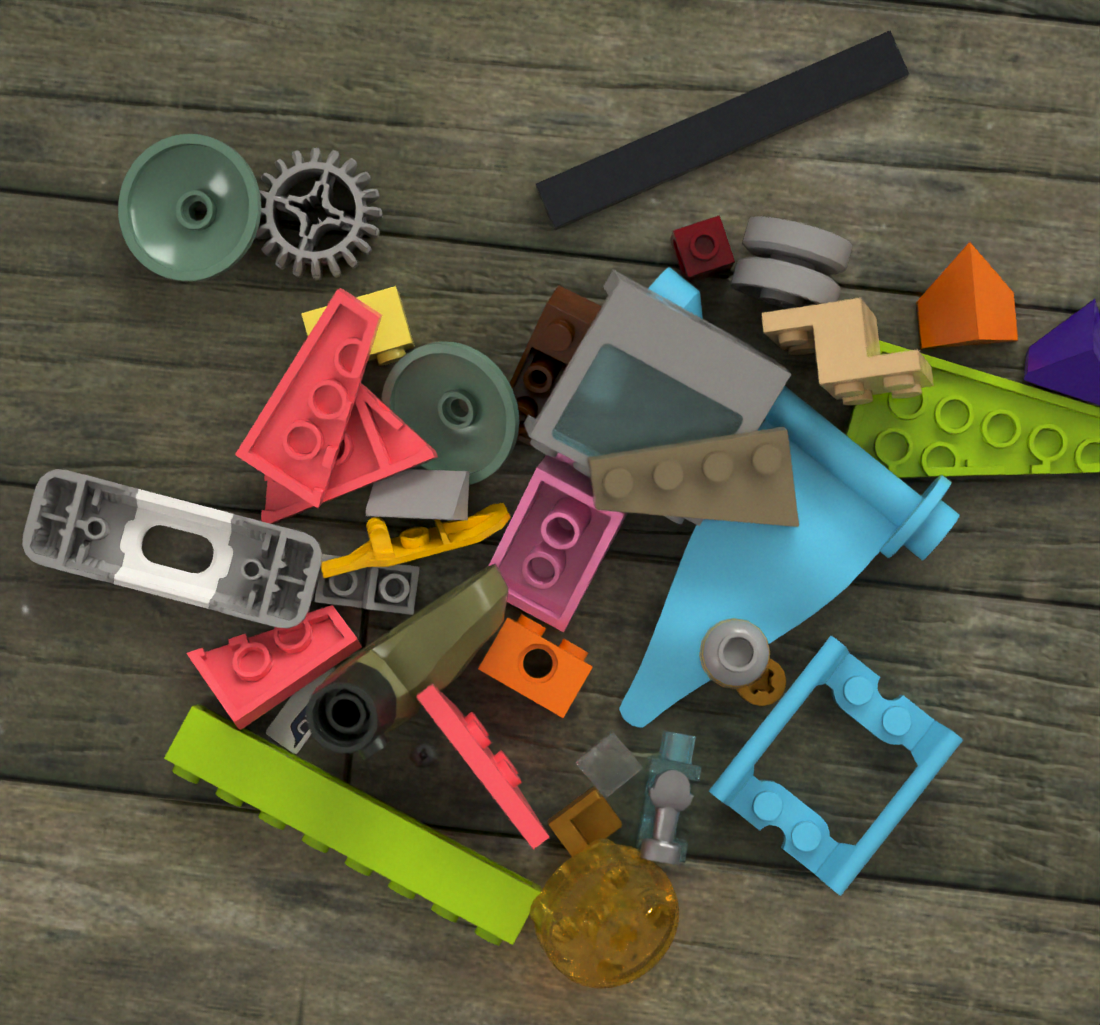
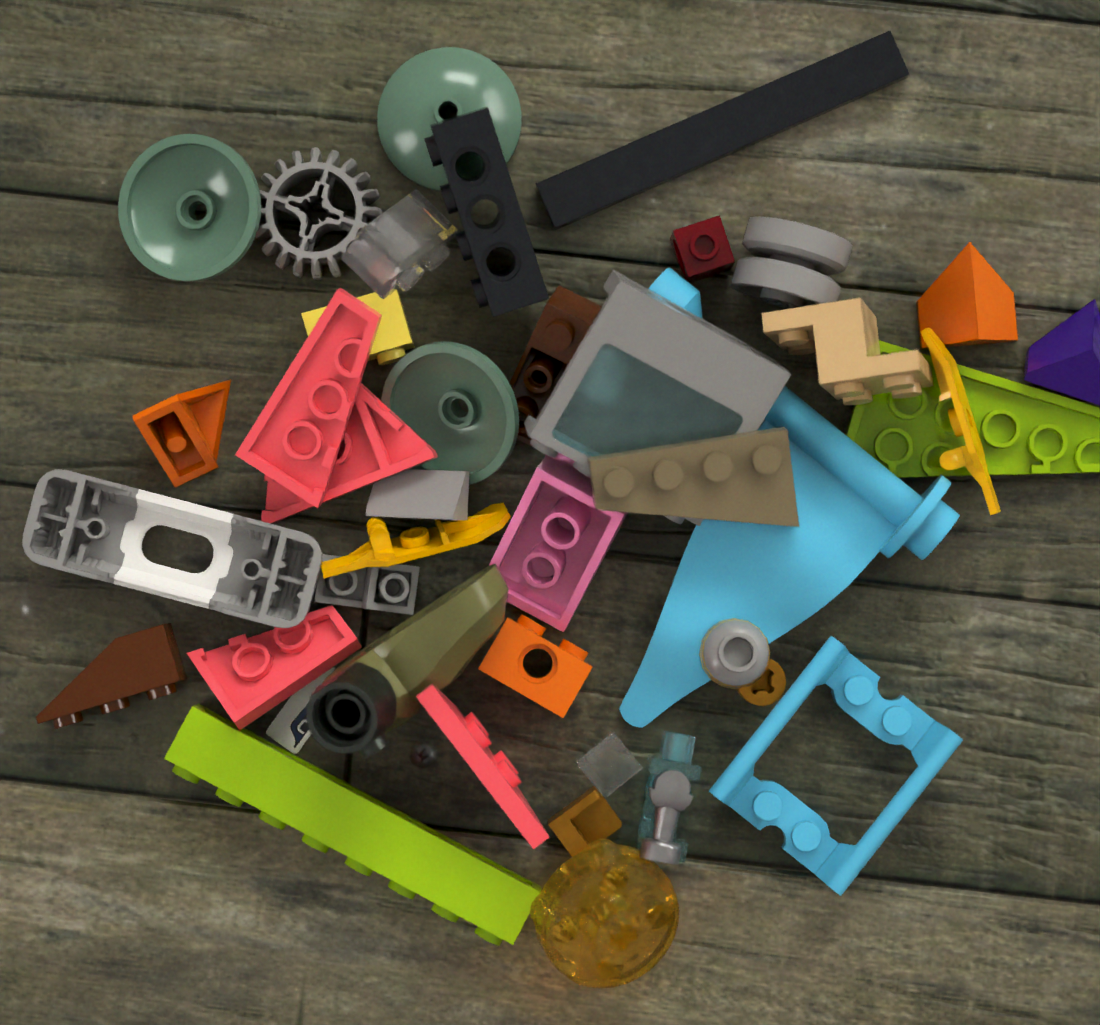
none -> reddish brown slope [36,623,187,729]
none -> orange slope [132,380,231,488]
none -> clear brick [341,189,458,300]
none -> sand green dish [377,47,522,192]
none -> black brick [424,107,549,317]
none -> yellow piece [920,328,1001,515]

